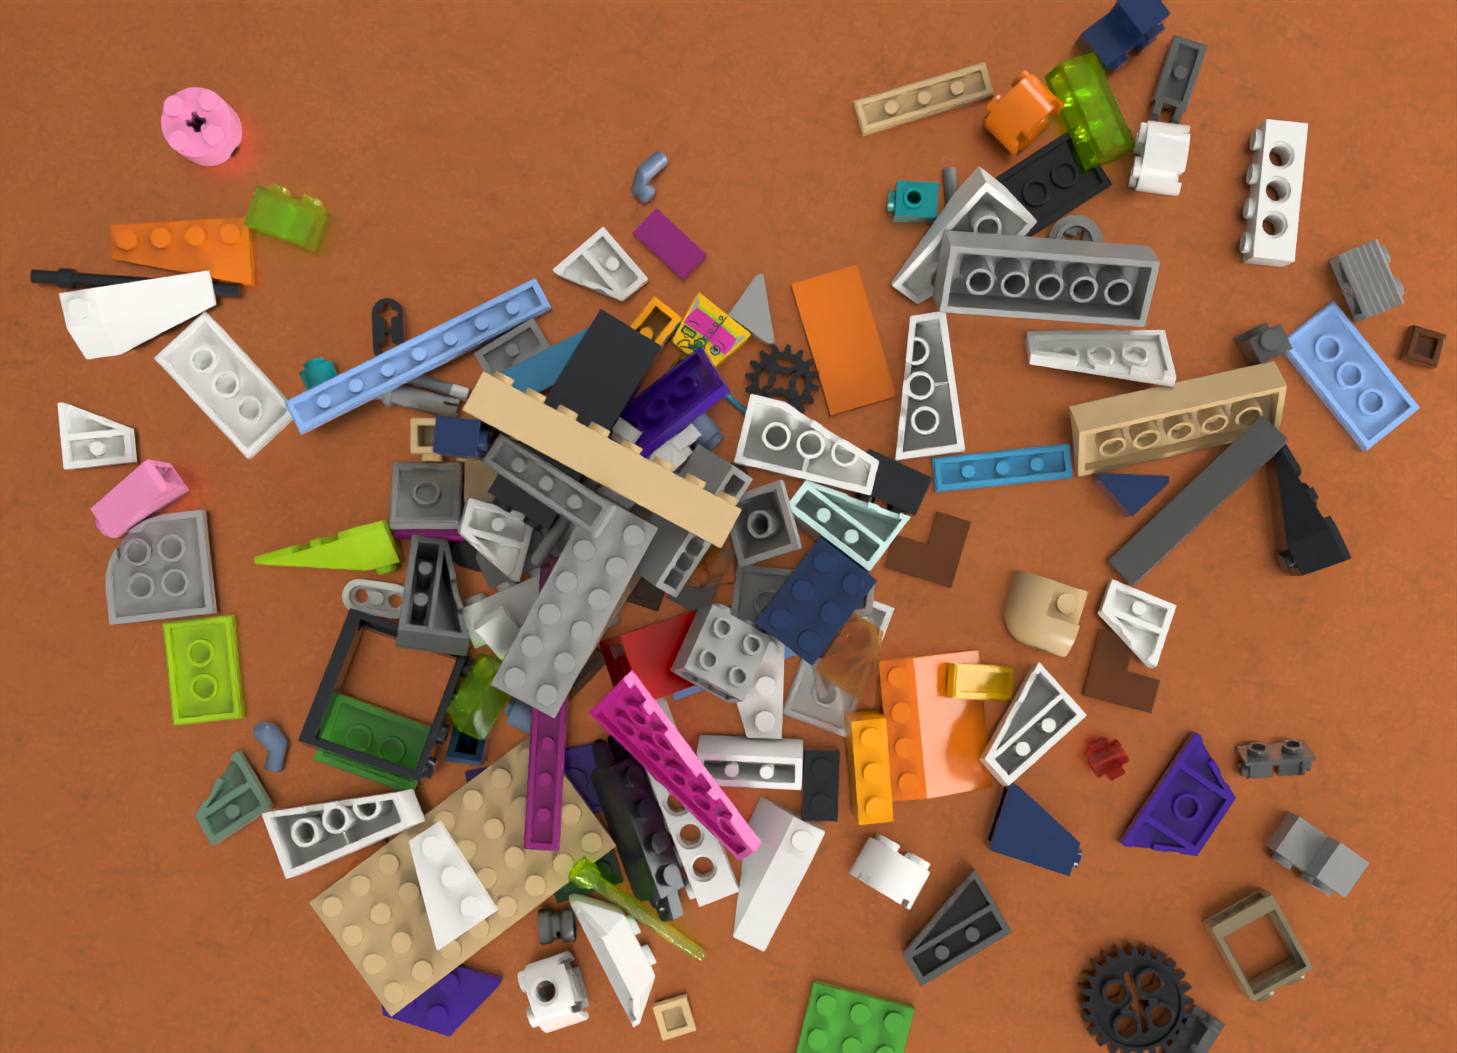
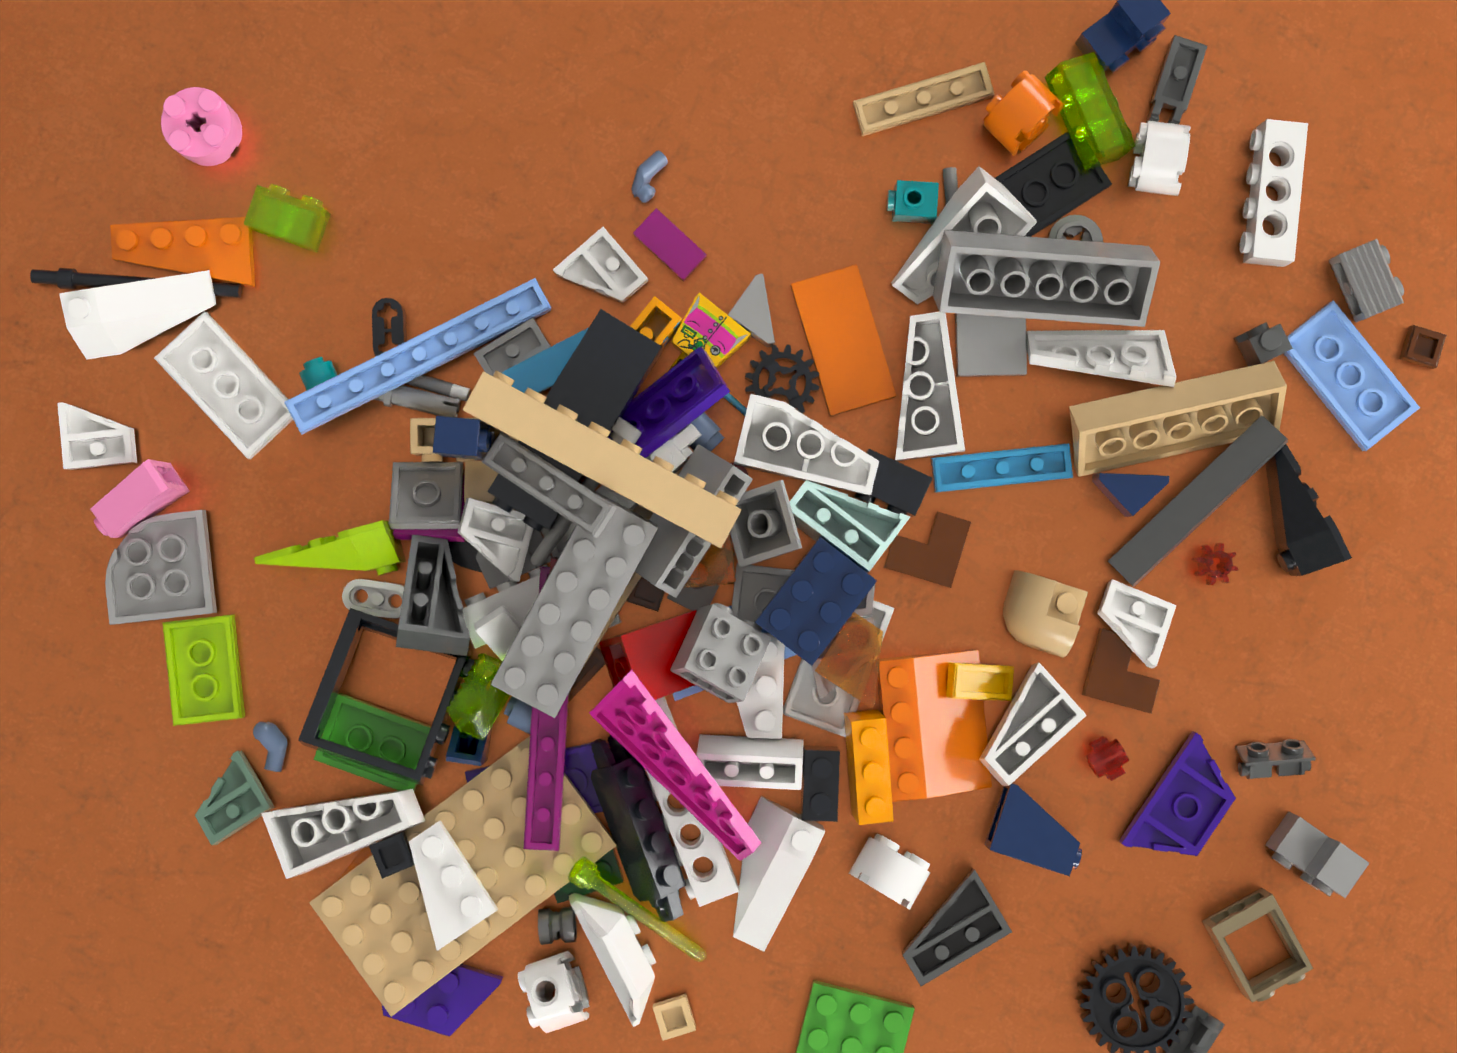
none -> black tile [369,831,415,879]
none -> light grey tile [955,313,1027,377]
none -> clear red gear [1192,543,1238,585]

